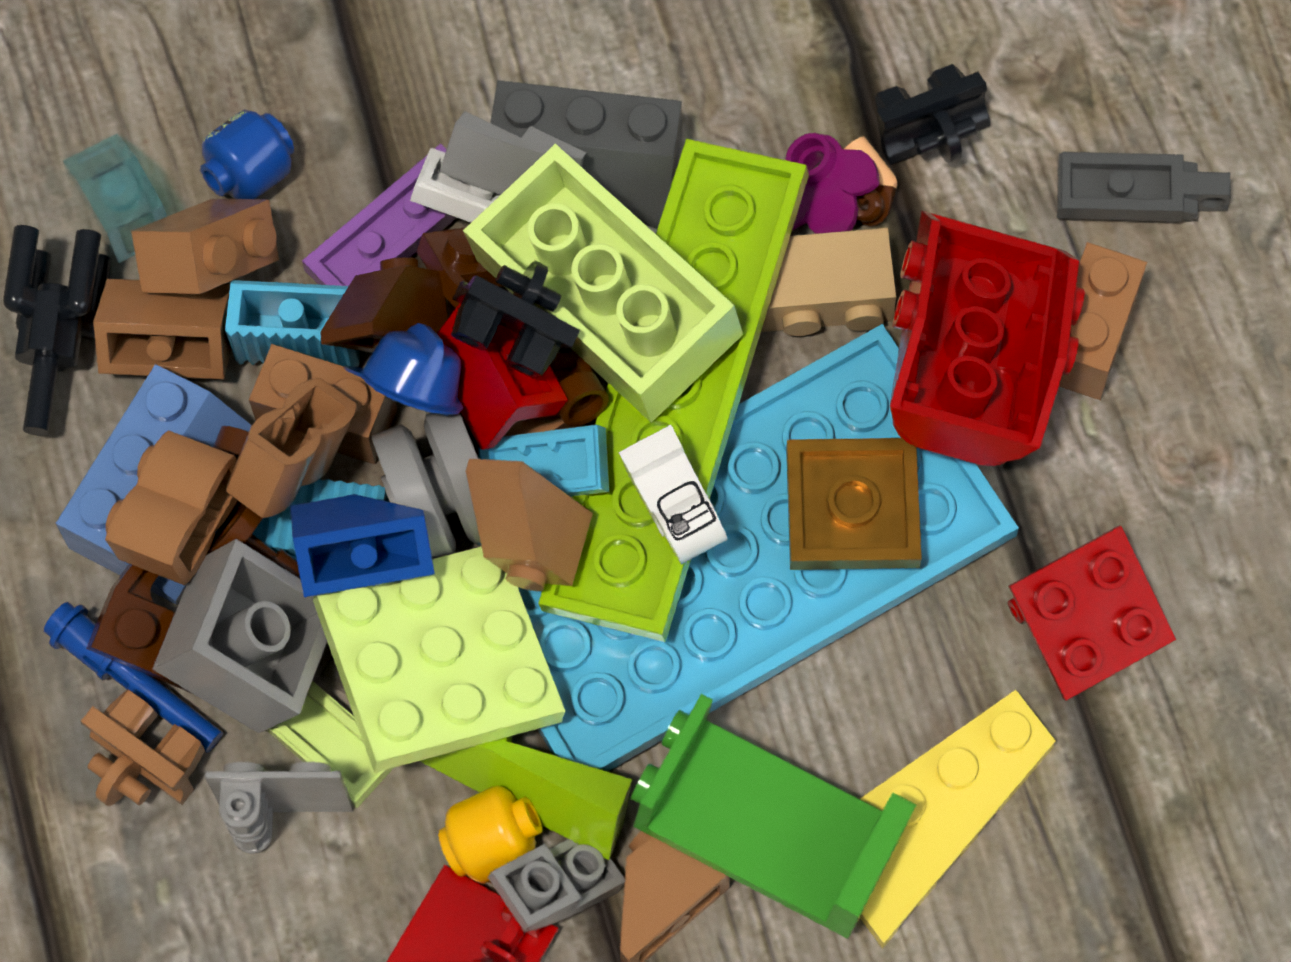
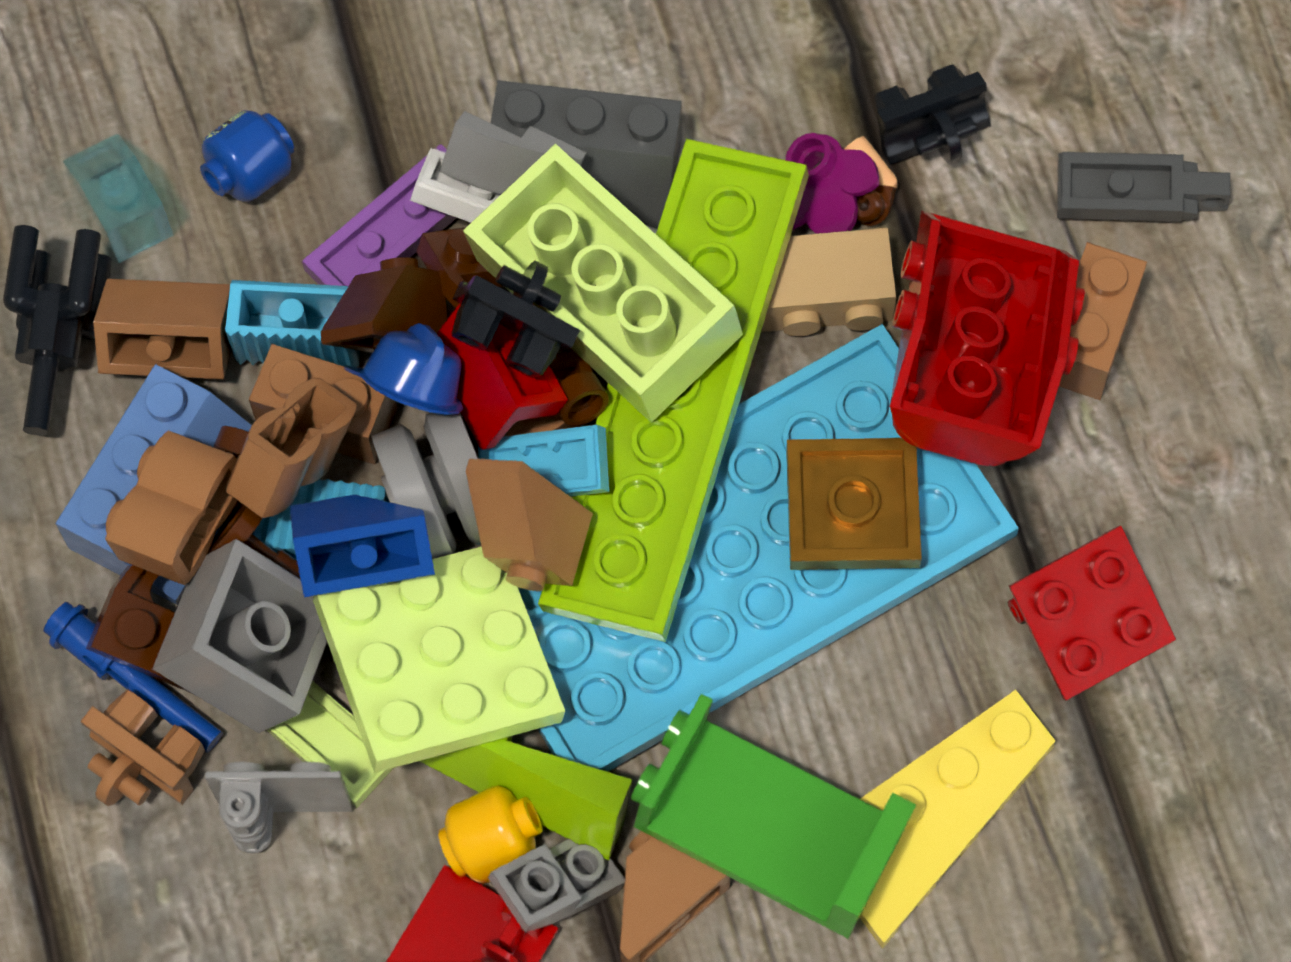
medium nougat brick [131,199,279,294] -> none
white leg [619,425,728,564] -> none

